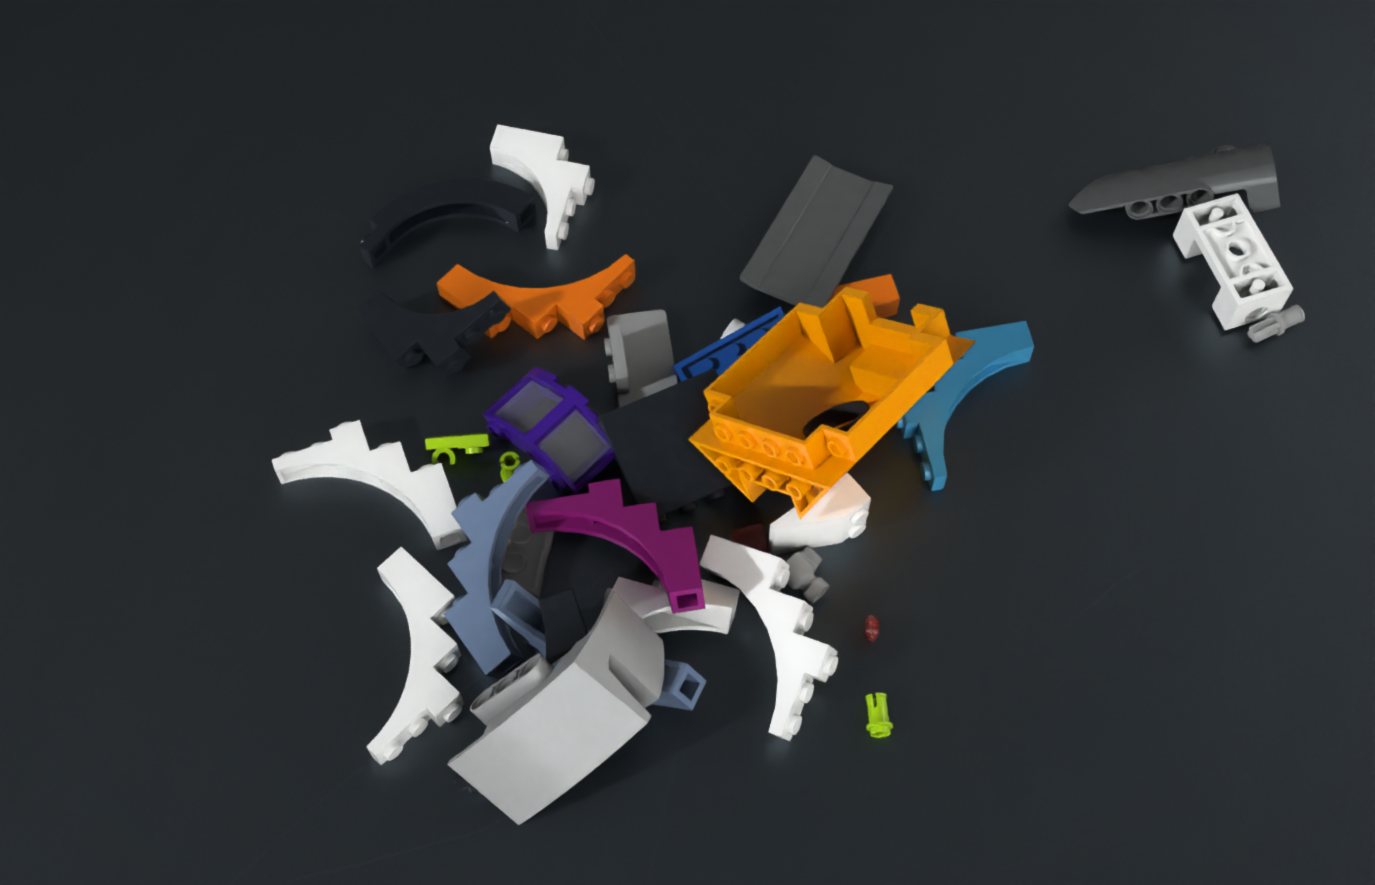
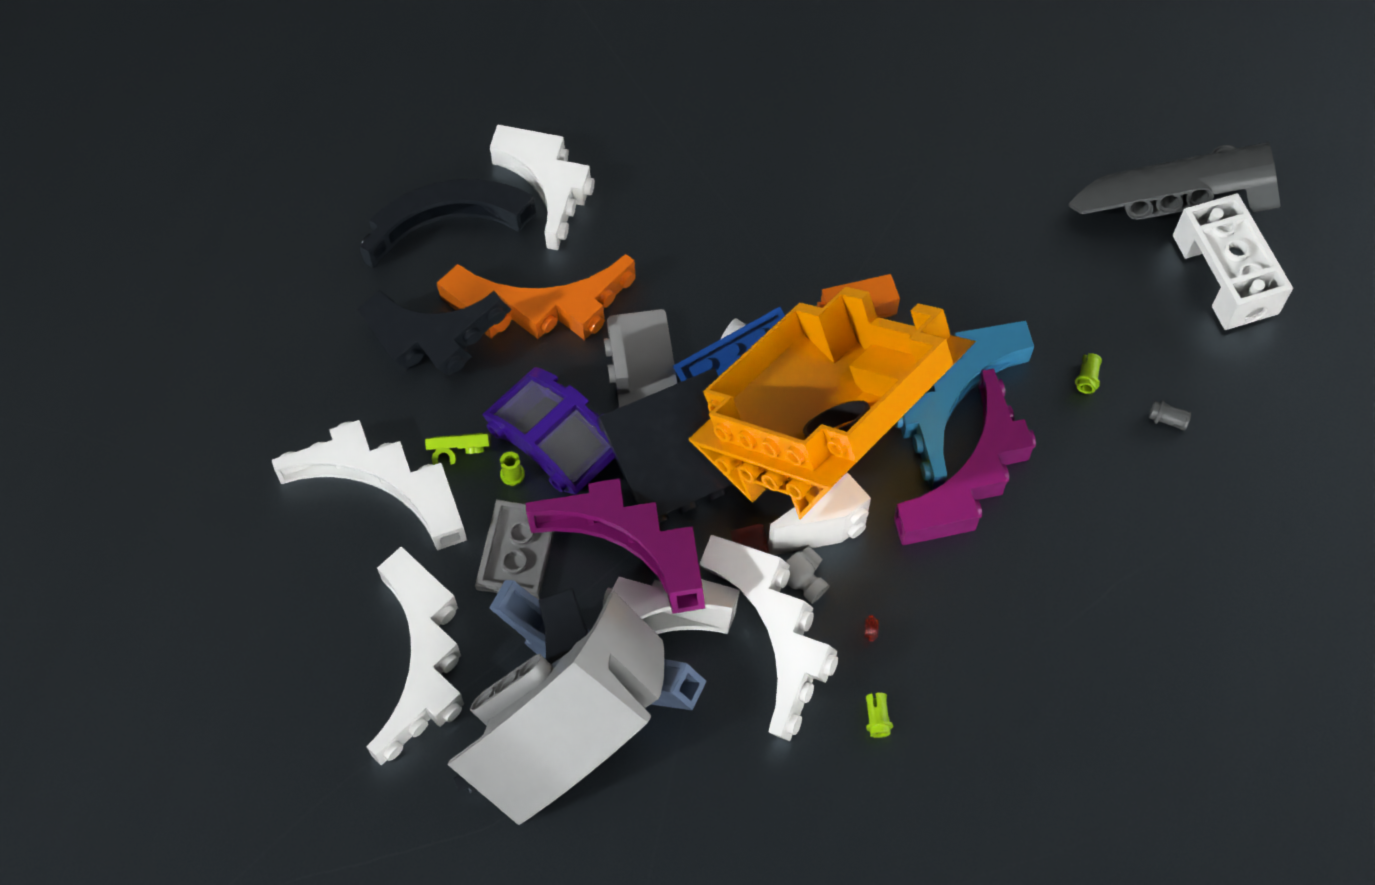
sand blue arch [444,460,550,679] -> none
dark grey hinge [740,155,893,308] -> none
light grey axle [1247,305,1305,343] -> none
none -> magenta arch [894,368,1036,546]
none -> lime pin [1075,353,1102,394]
none -> dark grey pin [1148,400,1191,431]

